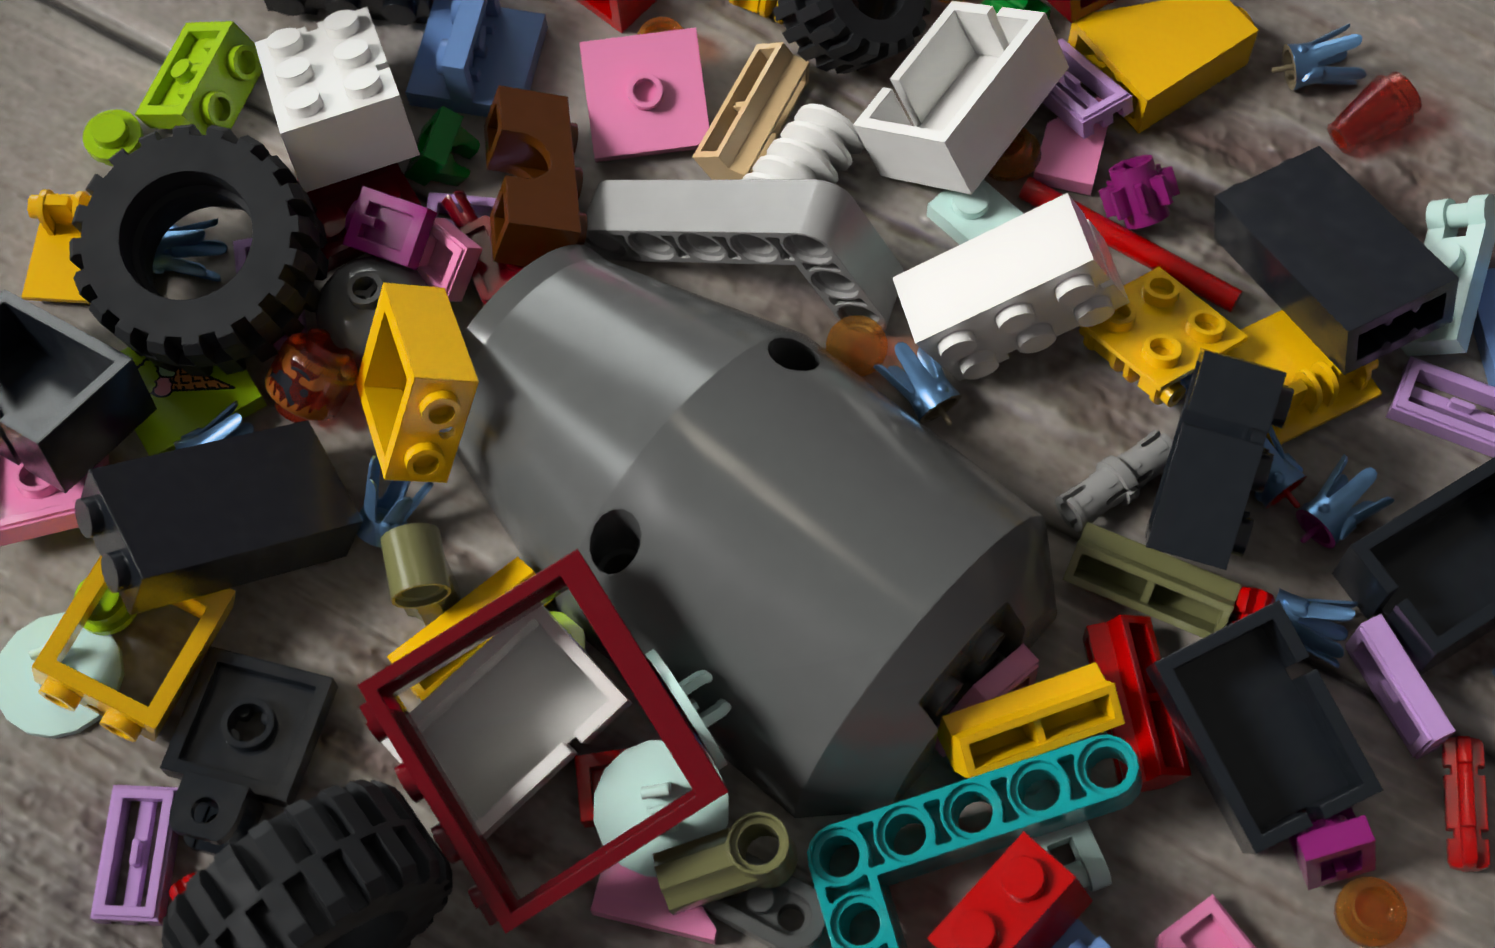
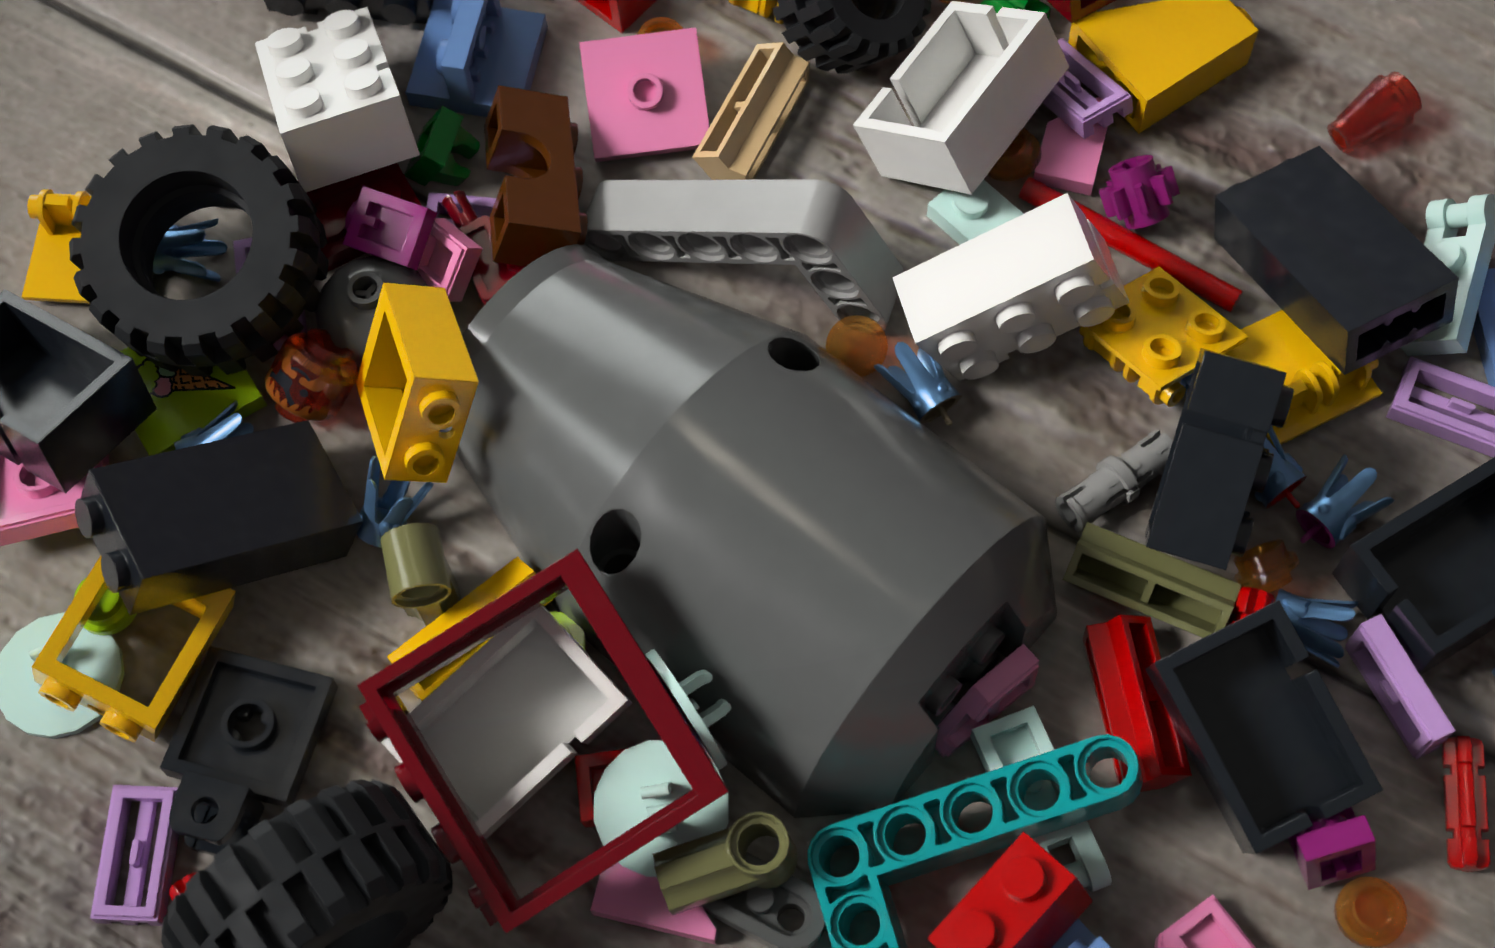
lime plate [83,109,143,166] -> none
lime bracket [135,21,262,135] -> none
white piece [742,103,865,184] -> none
yellow piece [937,662,1125,779] -> none
flat silver piece [1271,23,1367,91] -> none
none -> clear orange plate [1234,539,1300,592]

